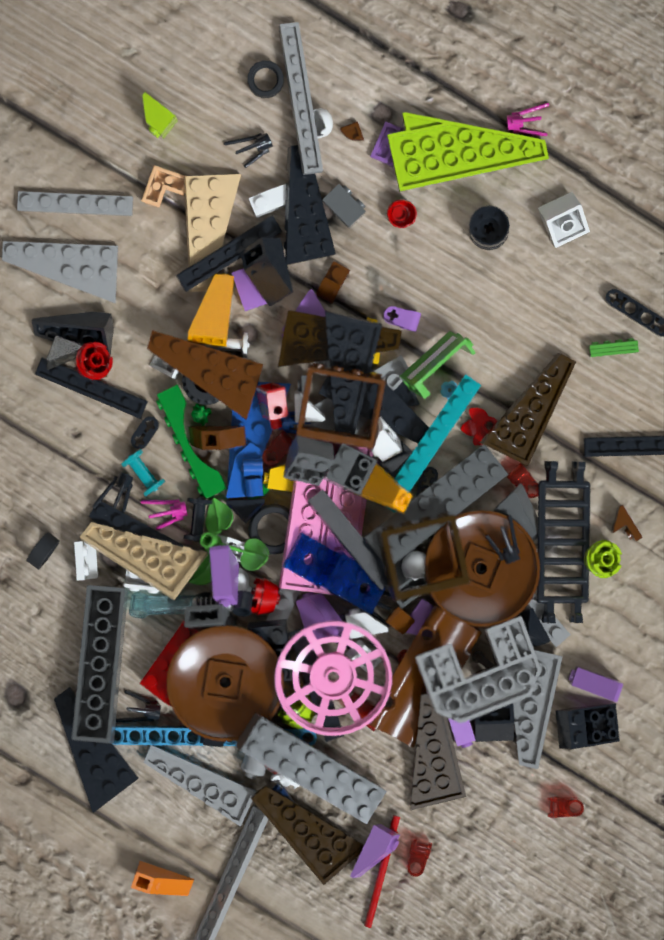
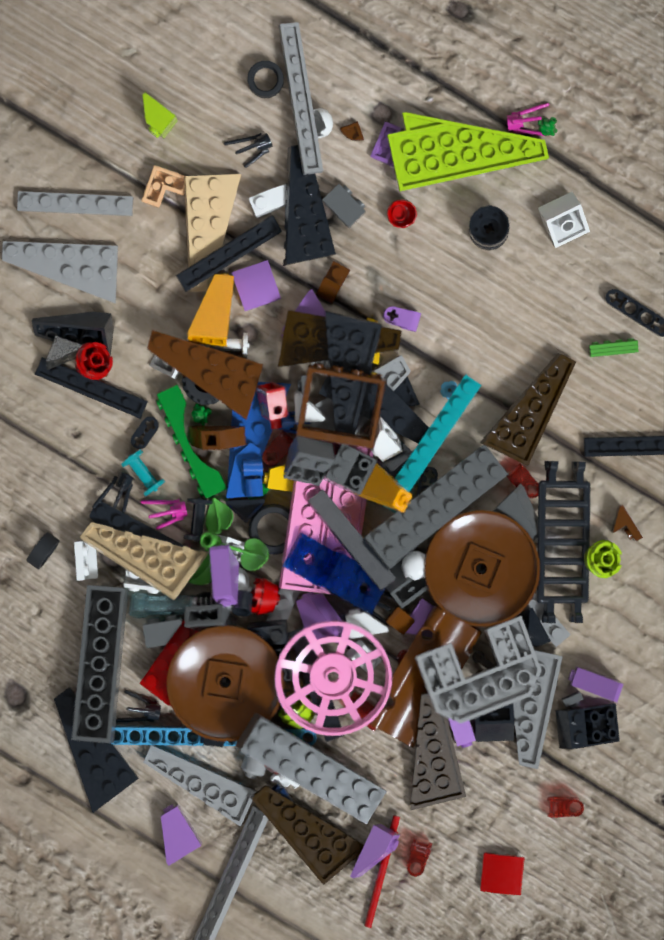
orange slope [131,861,194,896] -> none
black slope [240,238,293,306] -> none
dark brown window [377,512,470,601] -> none
bright green panel [399,331,476,399] -> none
red plate [461,408,498,446] -> none
black plant [485,515,520,564] -> none
none -> dark grey slope [143,614,184,648]
none -> medium lavender slope [161,804,202,866]
none -> red slope [480,852,525,895]
none -> green plant [537,117,558,136]
none -> dark grey plate [562,691,583,708]

